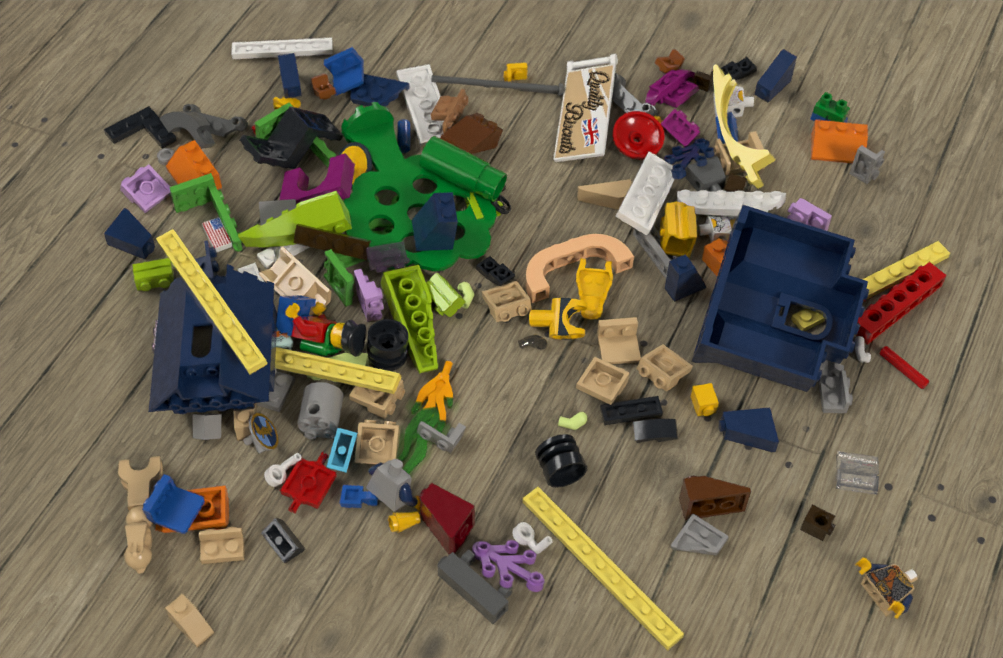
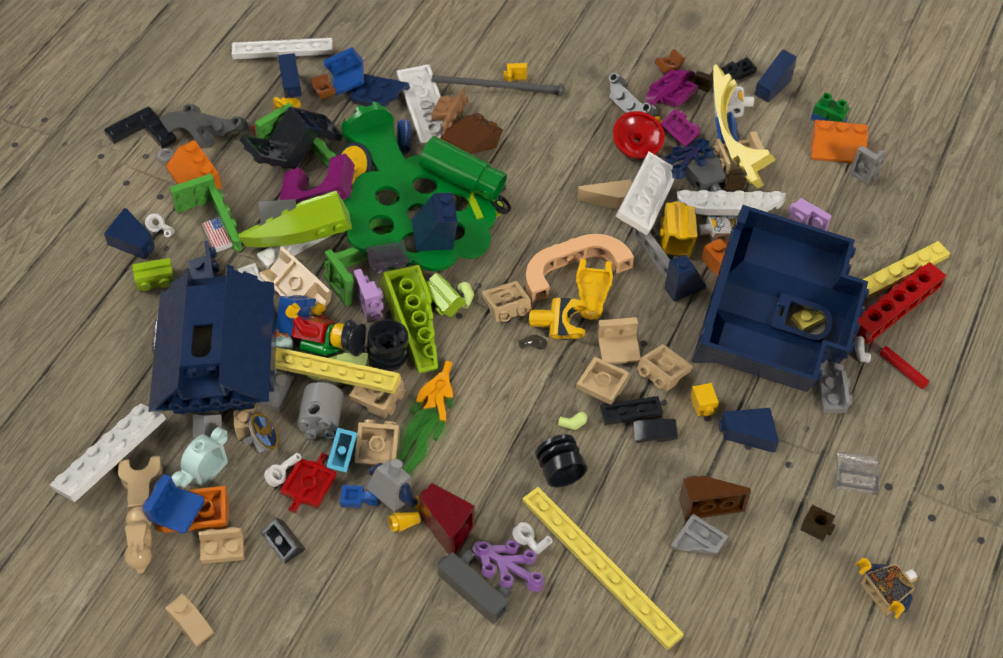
lavender plate [120,165,171,213] -> none
light yellow plate [156,229,268,374] -> none
dark brown plate [293,224,371,260] -> none
light grey bracket [417,421,466,453] -> none
black slope [476,256,515,286] -> none
flag [554,54,618,162] -> none
none -> white plate [50,404,166,502]
none -> white plate [145,213,175,237]
none -> light aqua piece [172,427,228,489]

